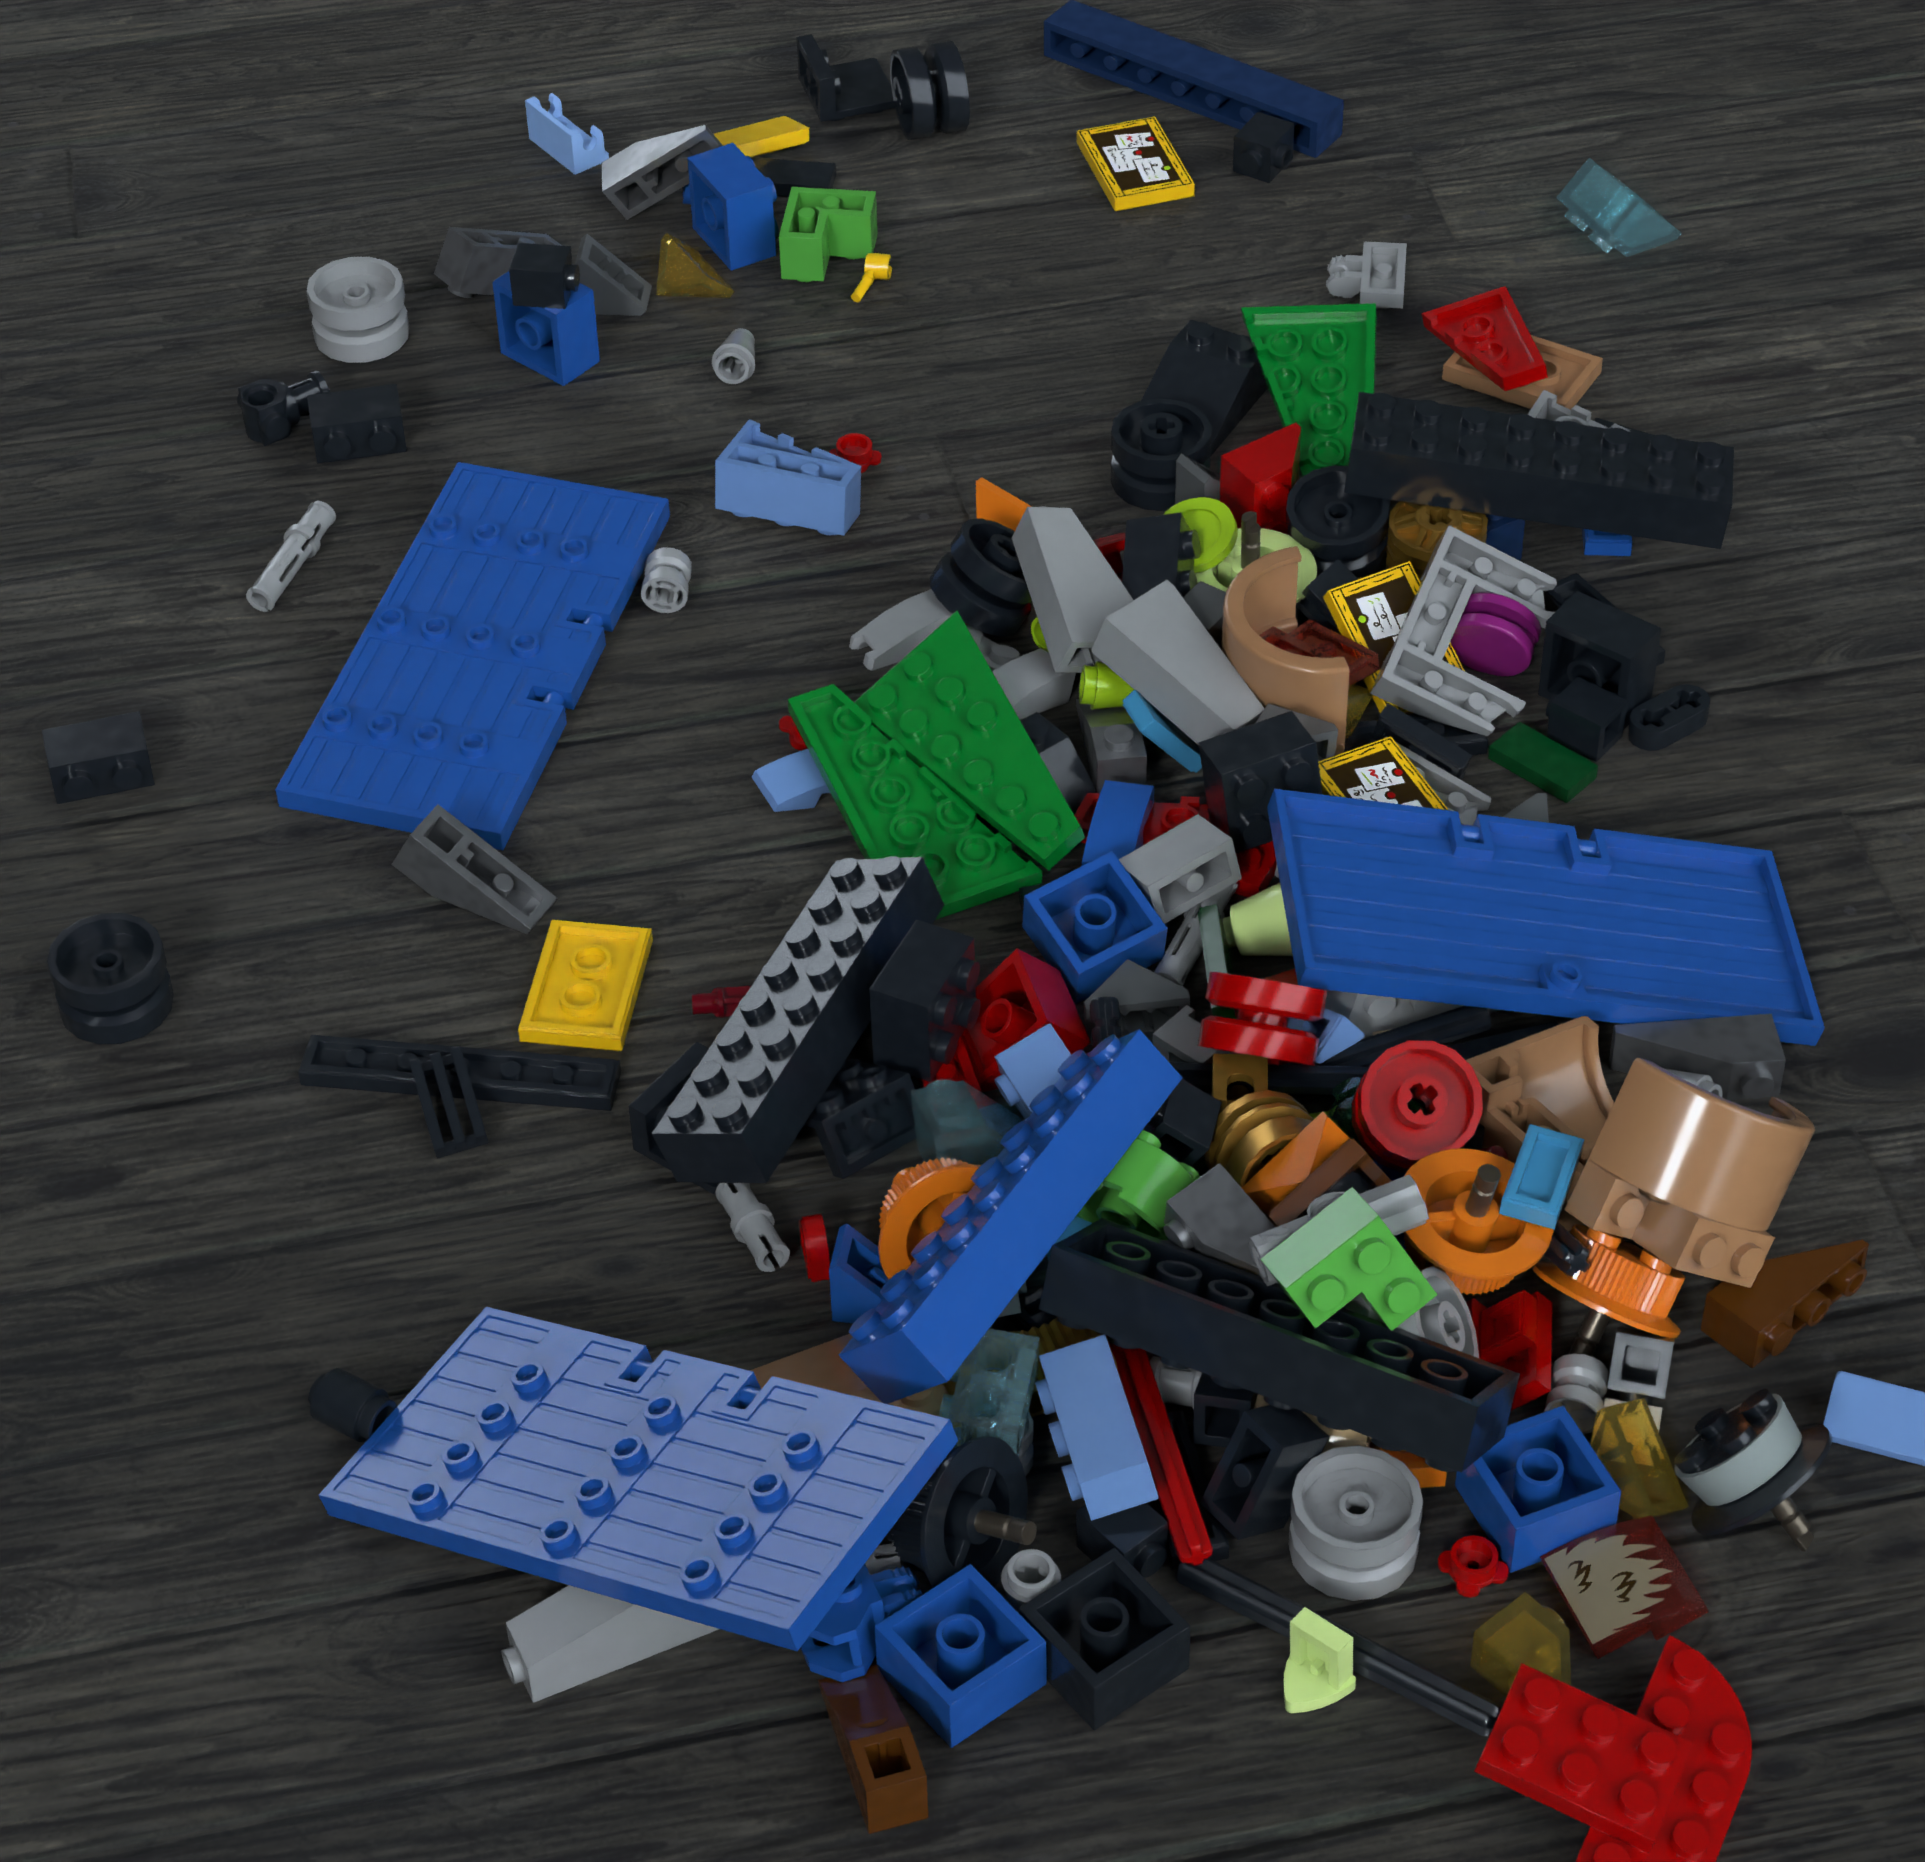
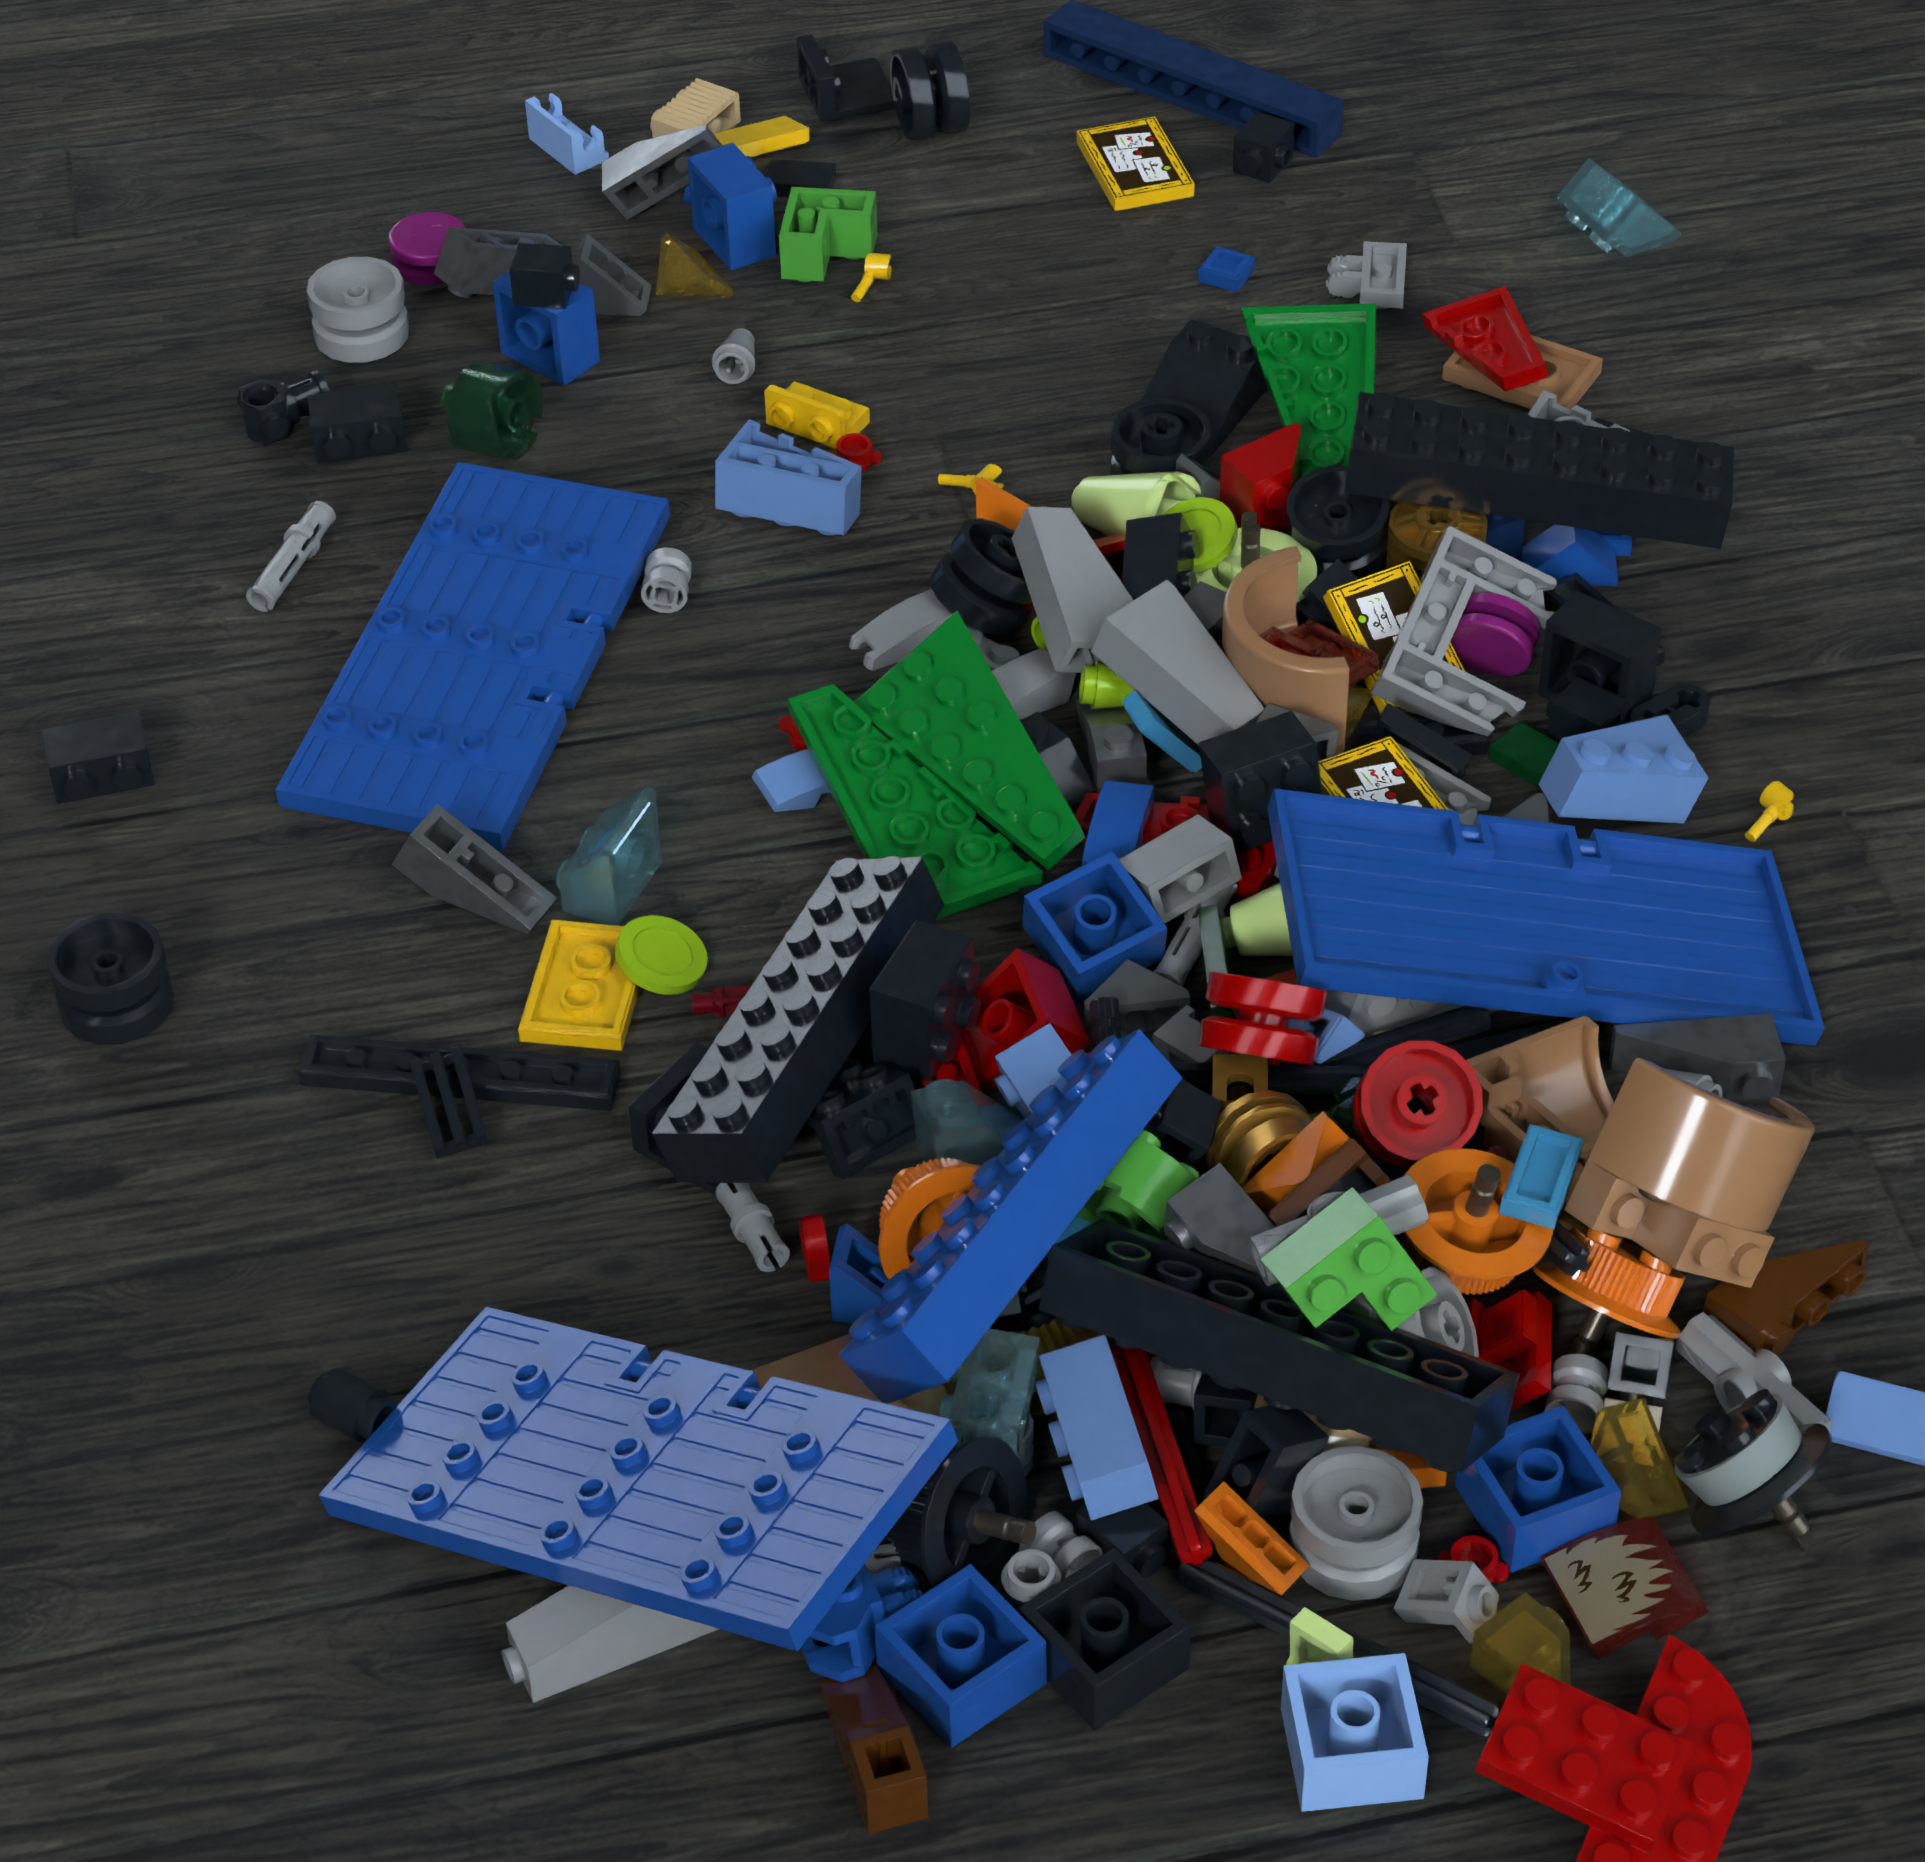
none -> magenta head [388,212,466,285]
none -> clear green brick [441,361,543,460]
none -> clear light blue slope [556,787,662,926]
none -> lime piece [615,915,708,995]
none -> tan brick [650,78,741,138]
none -> yellow bracket [764,381,870,449]
none -> yellow hand [938,464,1004,495]
none -> light grey wheel [1019,1511,1103,1581]
none -> yellowish green cone [1071,471,1201,536]
none -> orange slope [1194,1481,1310,1596]
none -> blue tile [1198,246,1255,292]
none -> light blue brick [1281,1653,1429,1812]
none -> light grey bracket [1394,1559,1499,1644]
none -> blue slope [1521,524,1618,586]
none -> medium blue wedge [1538,714,1709,824]
none -> light grey piece [1675,1312,1832,1431]
none -> yellow hand [1745,781,1794,842]

